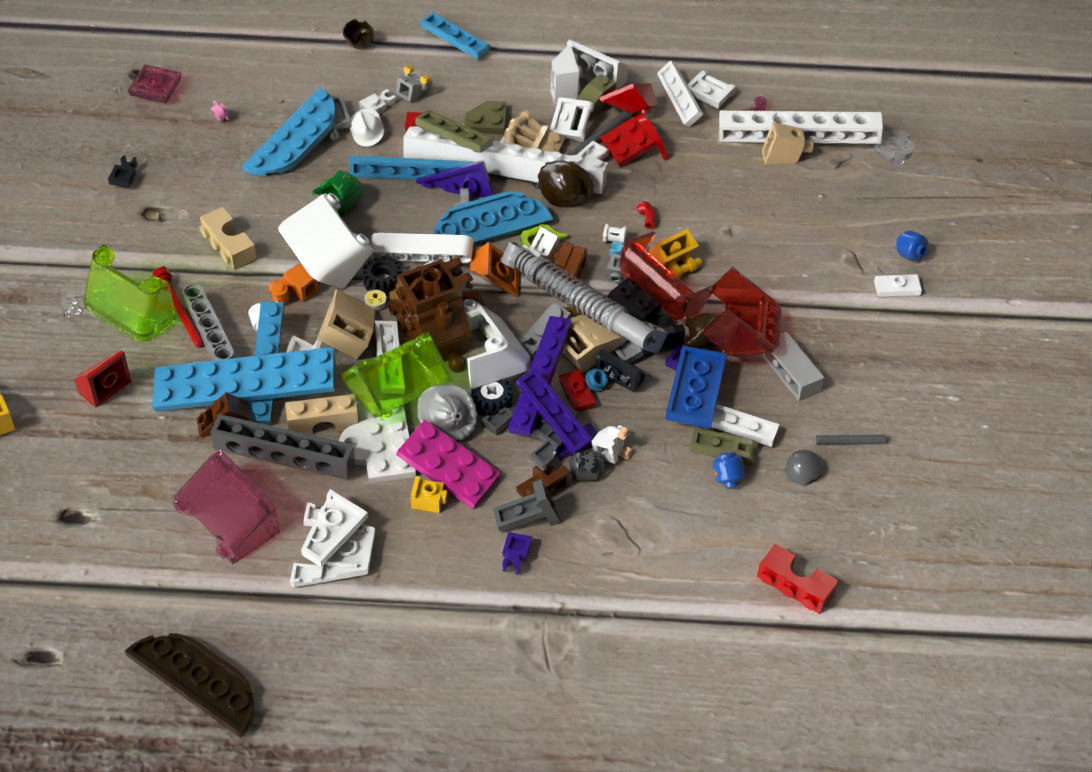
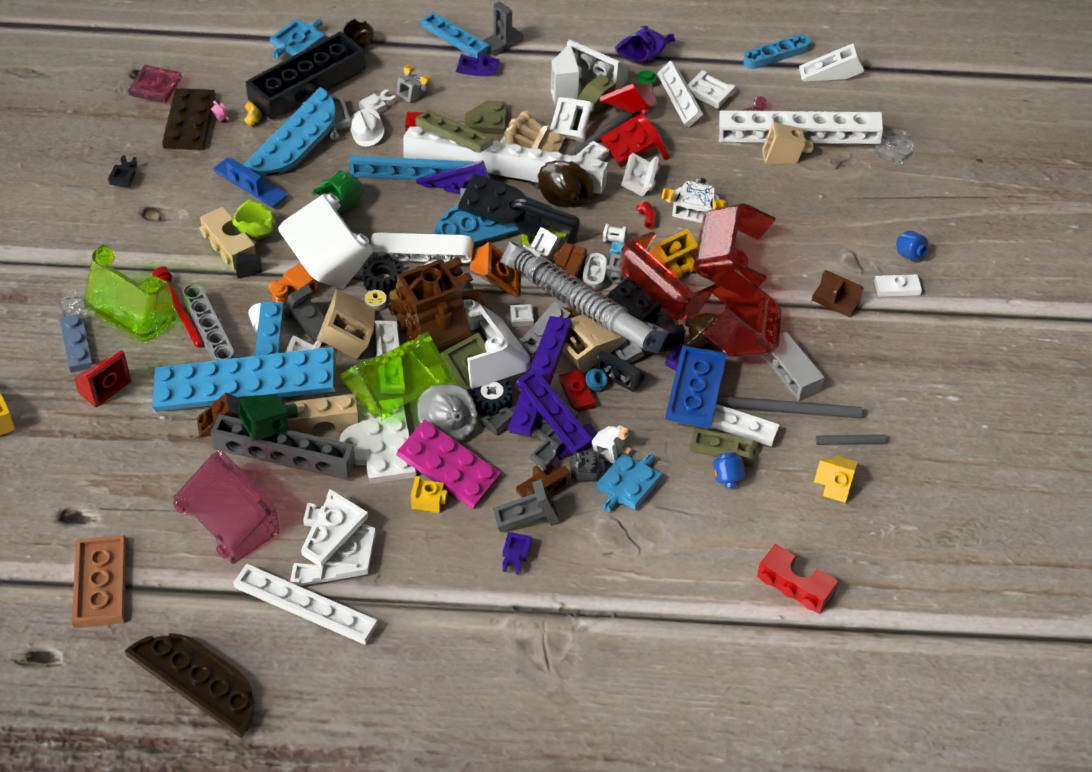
dark grey hair [784,449,823,486] -> none
none -> sand blue plate [60,313,93,373]
none -> nougat tile [72,535,127,628]
none -> dark brown plate [162,88,216,150]
none -> blue bracket [213,158,287,209]
none -> lime hair [232,199,276,241]
none -> white plate [233,564,377,645]
none -> black slope [235,253,262,278]
none -> dark green torso [239,394,298,441]
none -> black brick [245,31,366,120]
none -> yellow arm [245,102,262,126]
none -> dark azure plate [270,18,325,59]
none -> dark grey bracket [284,284,325,344]
none -> olive plate [439,333,486,391]
none -> dark purple slope [456,54,500,76]
none -> black plate [458,173,580,244]
none -> dark grey bracket [483,1,523,56]
none -> white tile [510,304,534,327]
none -> white plate [583,253,607,290]
none -> dark azure plate [596,453,662,512]
none -> dark purple helmet [615,25,675,63]
none -> white bracket [621,153,659,197]
none -> green plate [637,70,657,86]
none -> white torso [661,178,726,225]
none -> clear red windscreen [694,203,776,298]
none -> dark grey piece [716,395,862,418]
none -> dark azure beam [743,35,811,69]
none -> white slope [799,44,865,82]
none -> reddish brown panel [812,270,864,318]
none -> yellow brick [814,455,858,503]

